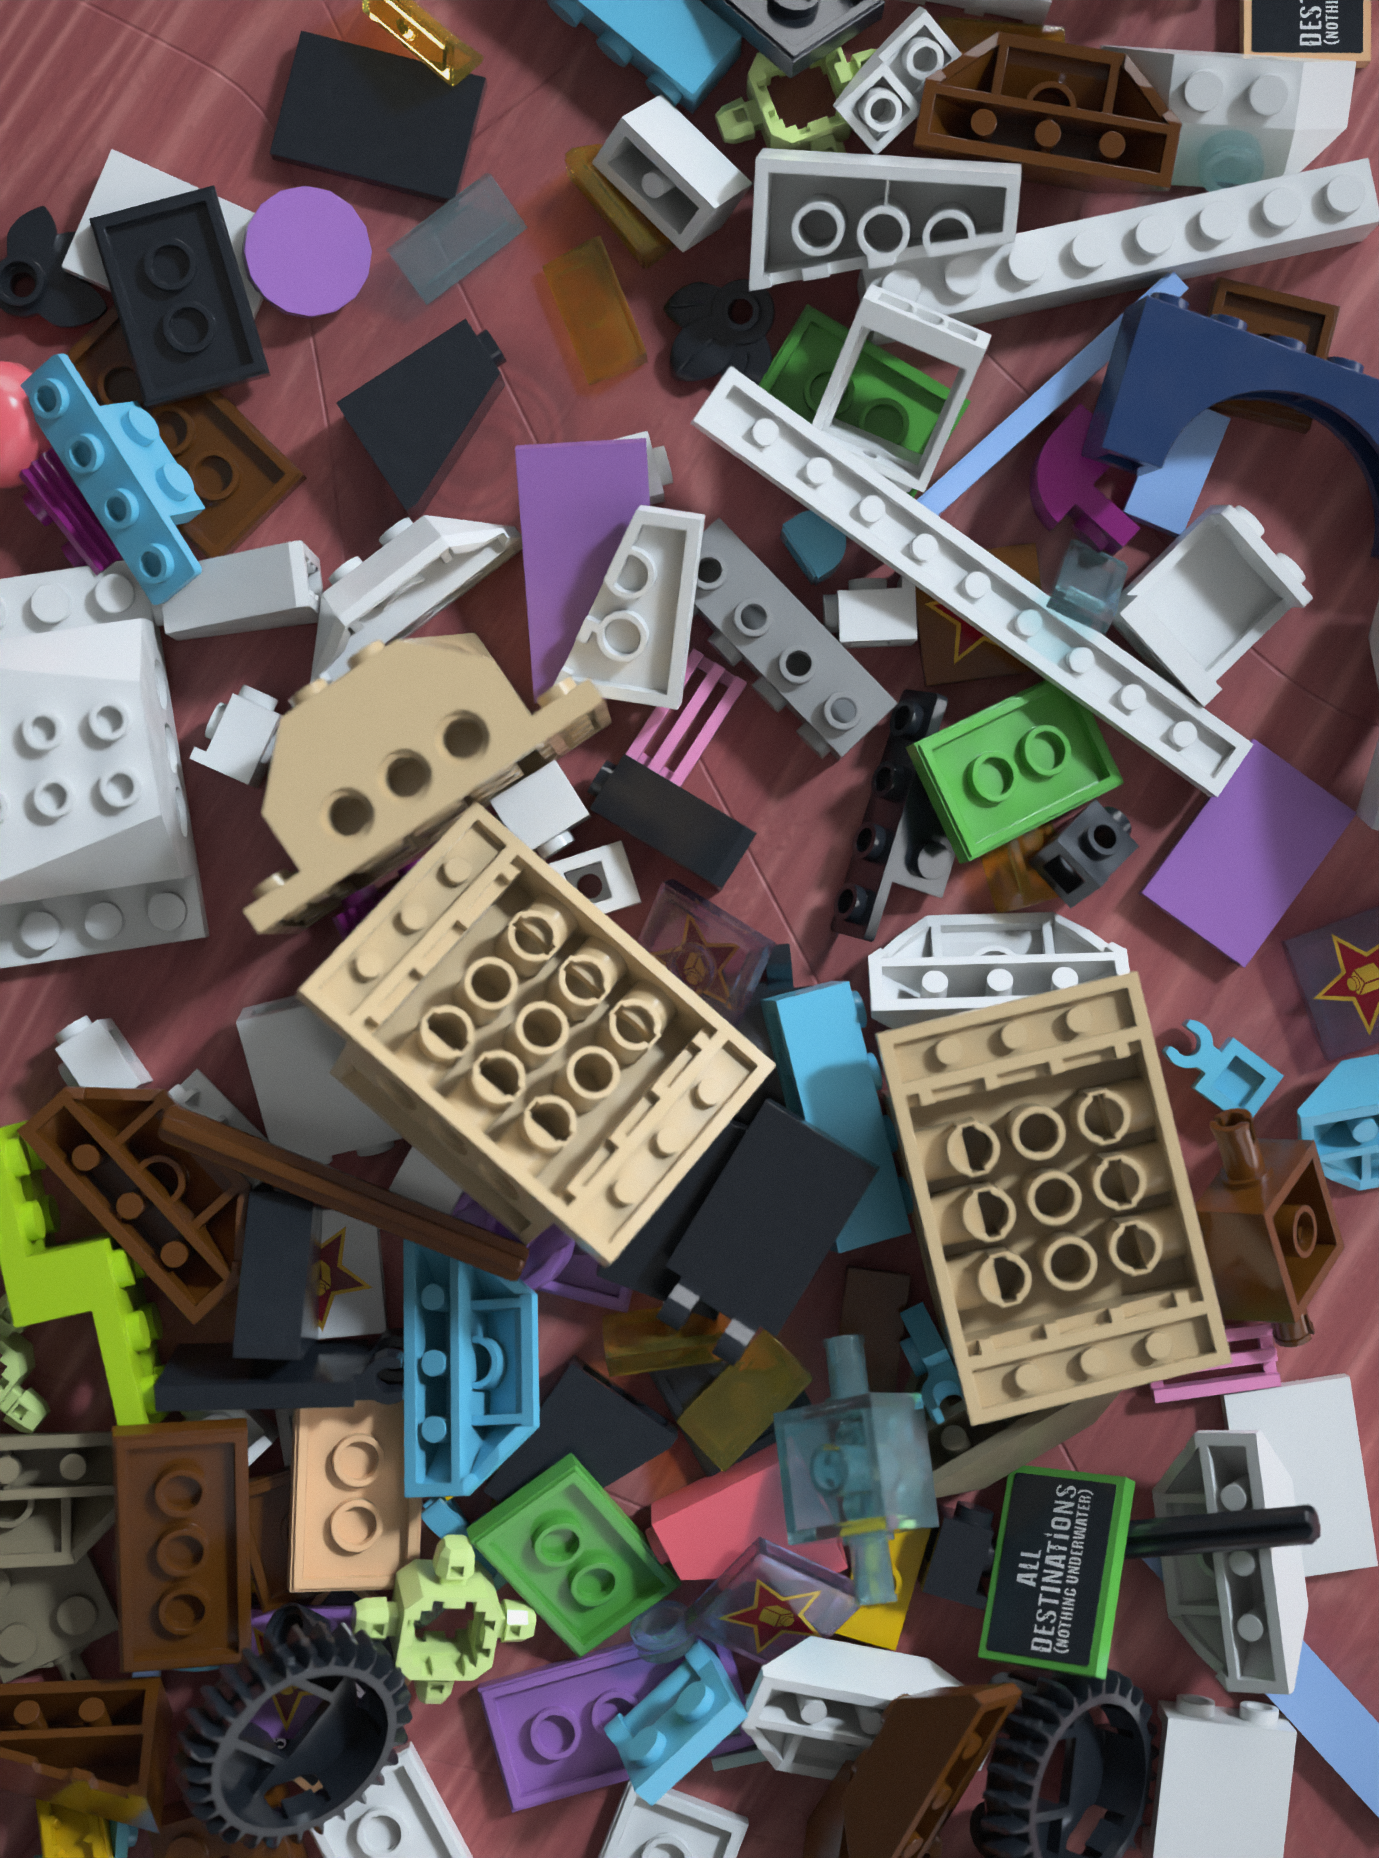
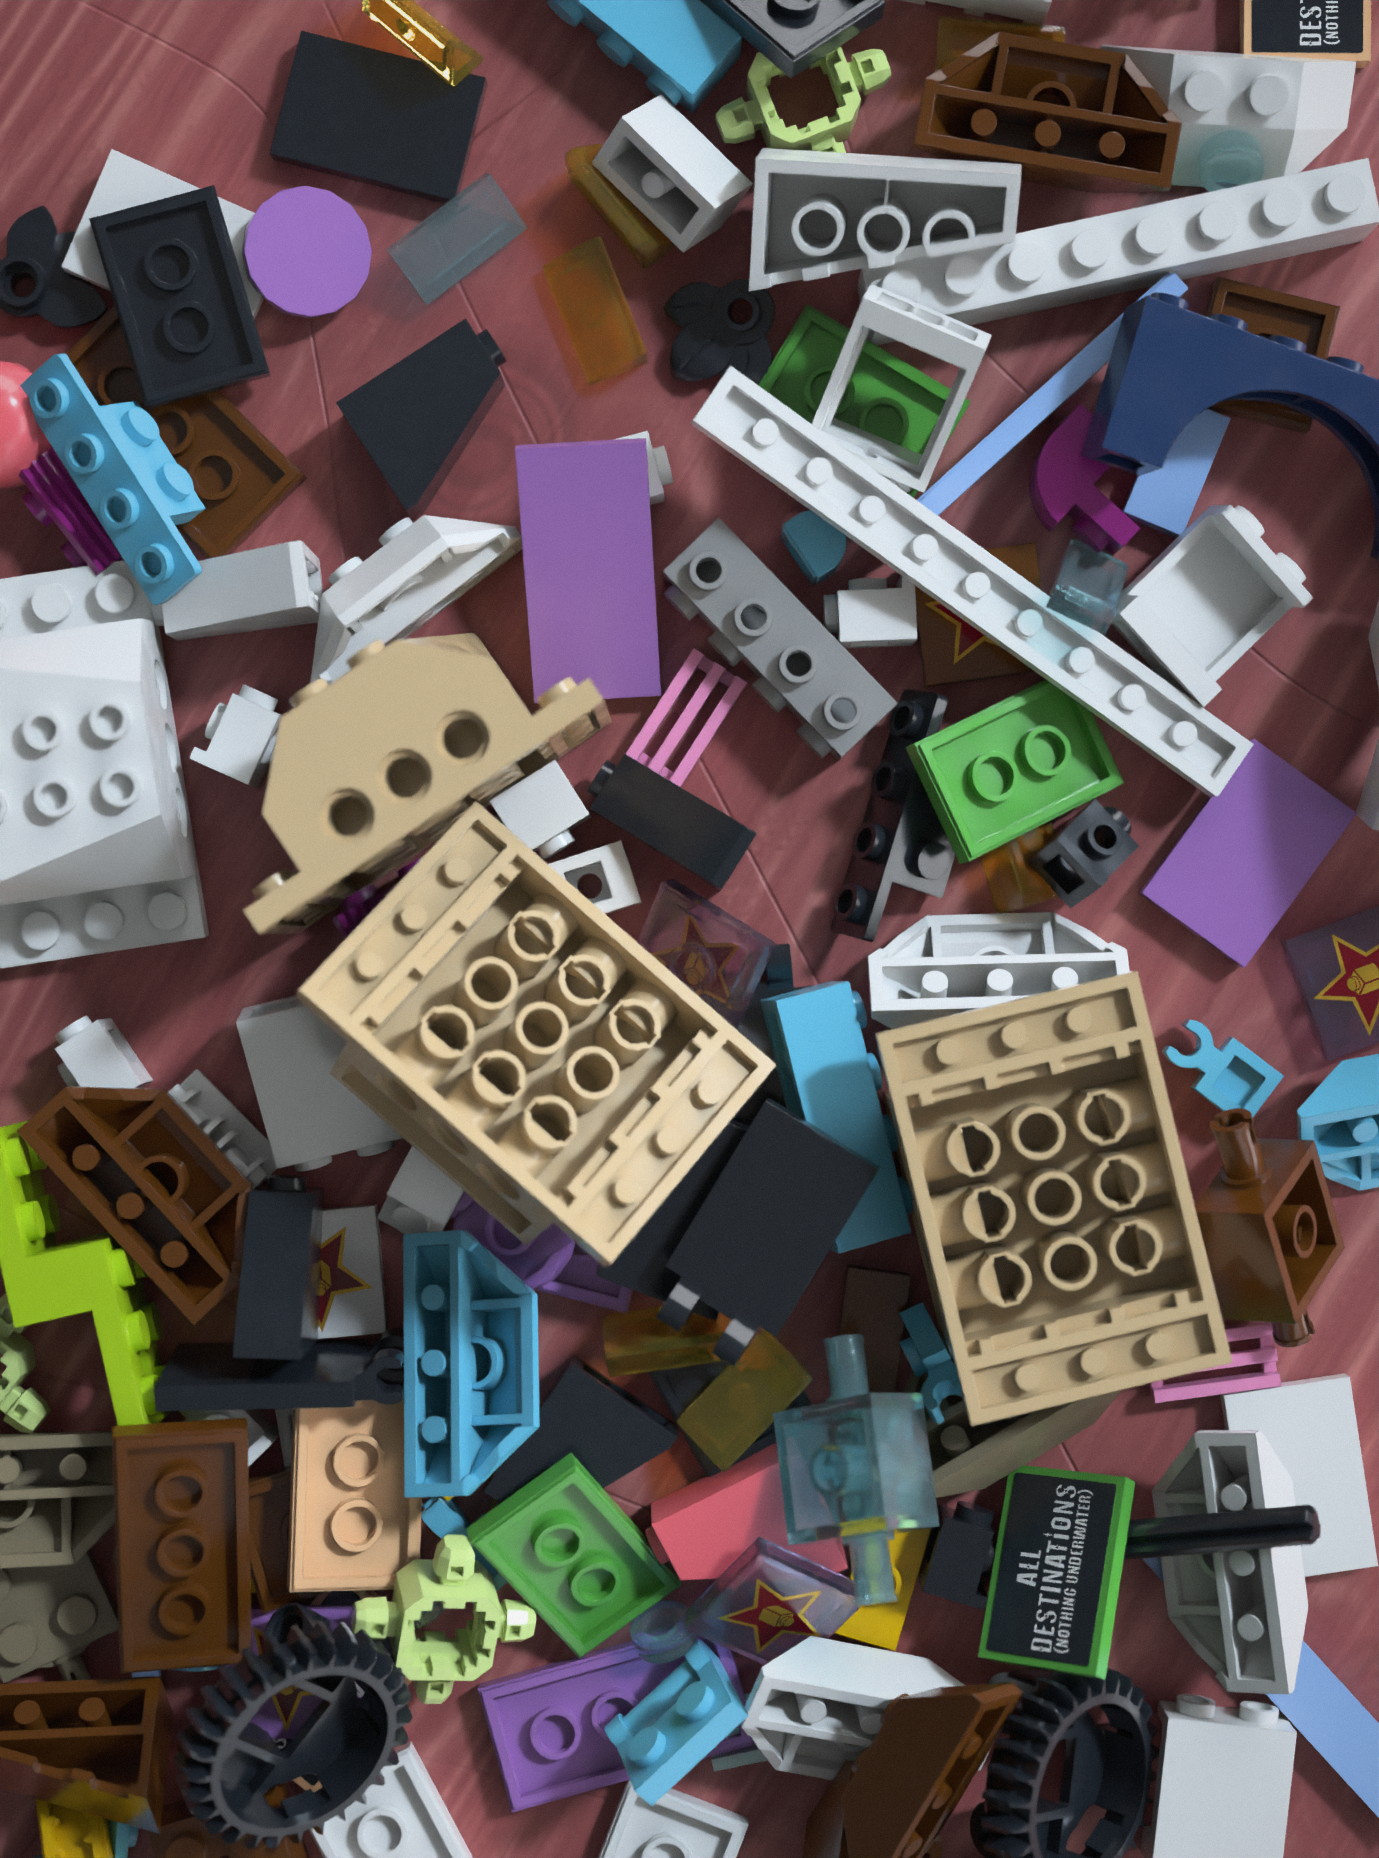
reddish brown axle [158,1105,529,1282] -> none
white wing [554,505,705,710] -> none
white slope [833,6,962,155] -> none

